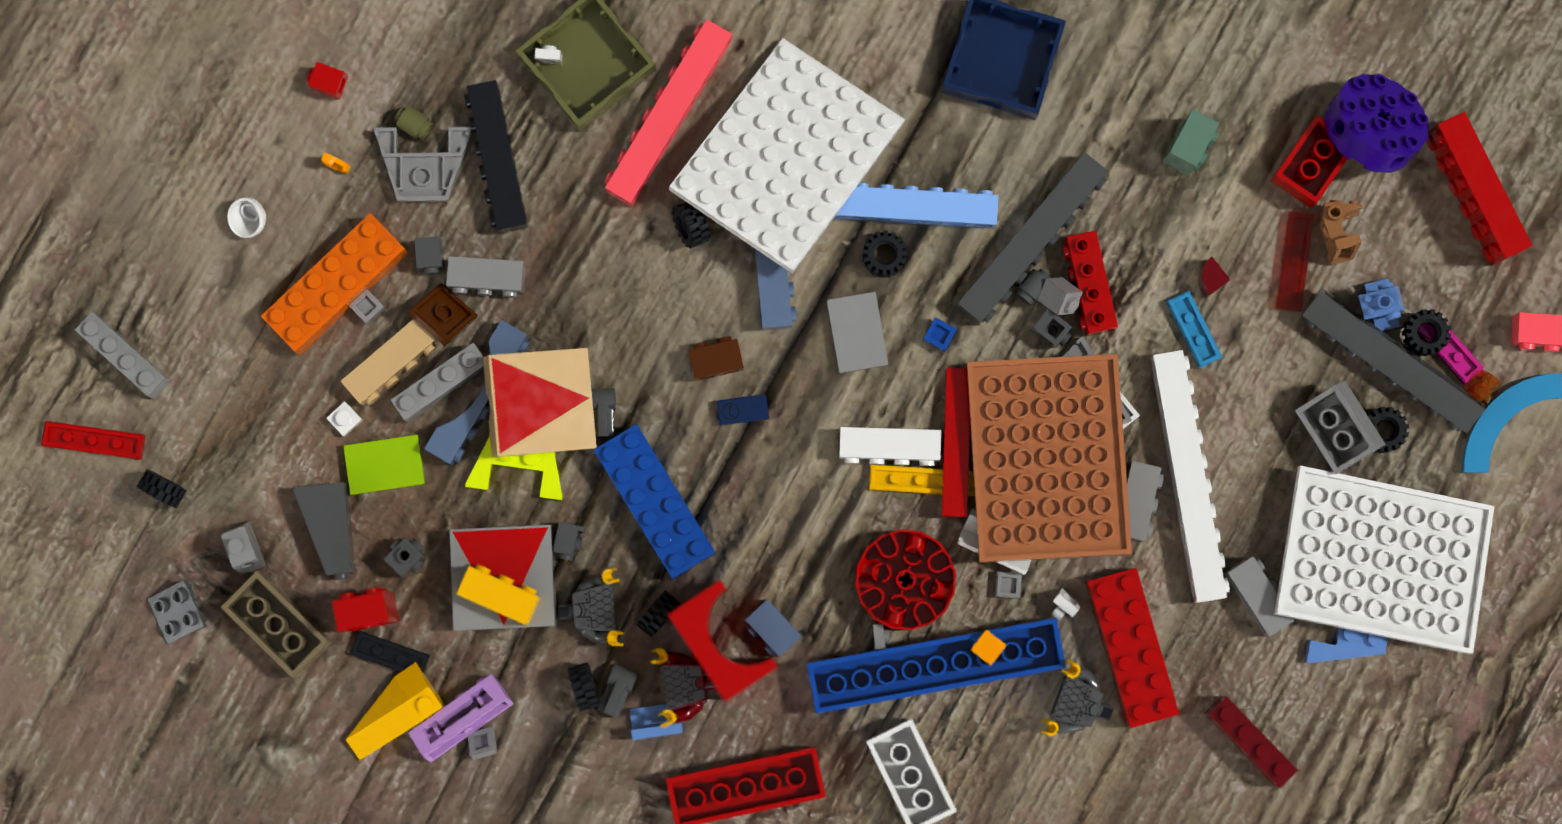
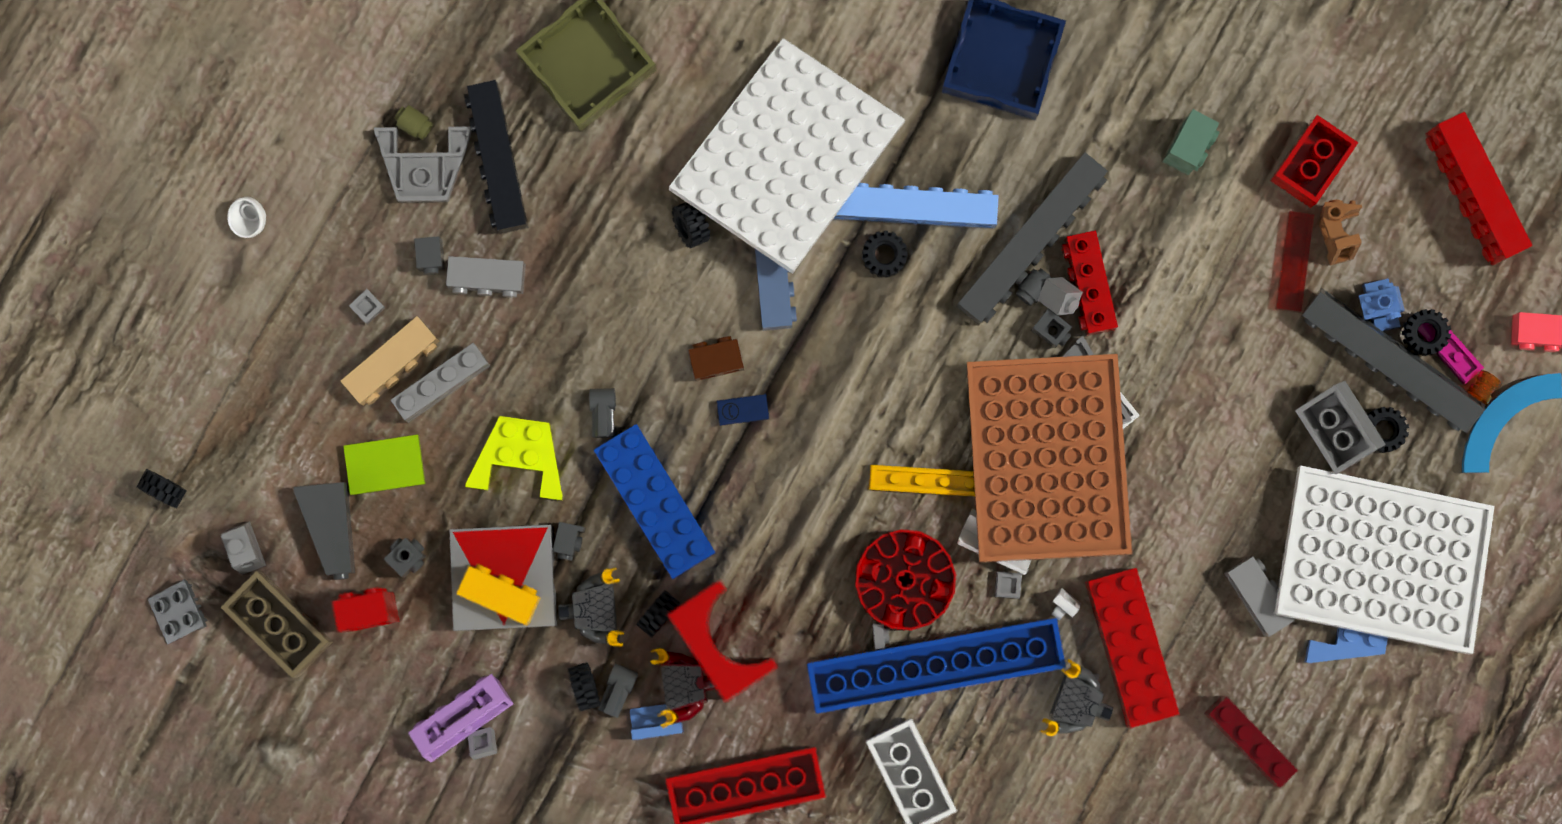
red tile [41,421,146,460] -> none
light grey brick [75,311,172,399] -> none
orange brick [261,213,409,355] -> none
red brick [307,62,348,100] -> none
light orange tile [321,152,351,174] -> none
white plate [327,401,363,437] -> none
yellow wedge [346,662,444,760] -> none
black tile [350,630,430,673] -> none
reddish brown tile [408,283,478,347] -> none
sand blue arch [424,320,530,466] -> none
tile [483,348,597,458] -> none
white plate [535,45,562,65] -> none
coral brick [604,20,733,207] -> none
sand blue brick [745,599,802,657] -> none
light grey tile [826,292,889,374] -> none
white brick [839,427,941,466] -> none
blue plate [923,317,957,352] -> none
red tile [941,368,970,518] -> none
light orange tile [970,630,1006,665] -> none
light grey brick [1126,461,1164,542] -> none
white brick [1150,350,1230,603] -> none
dark azure tile [1166,291,1222,369] -> none
dark red brick [1198,256,1230,298] -> none
dark purple brick [1324,74,1429,173] -> none

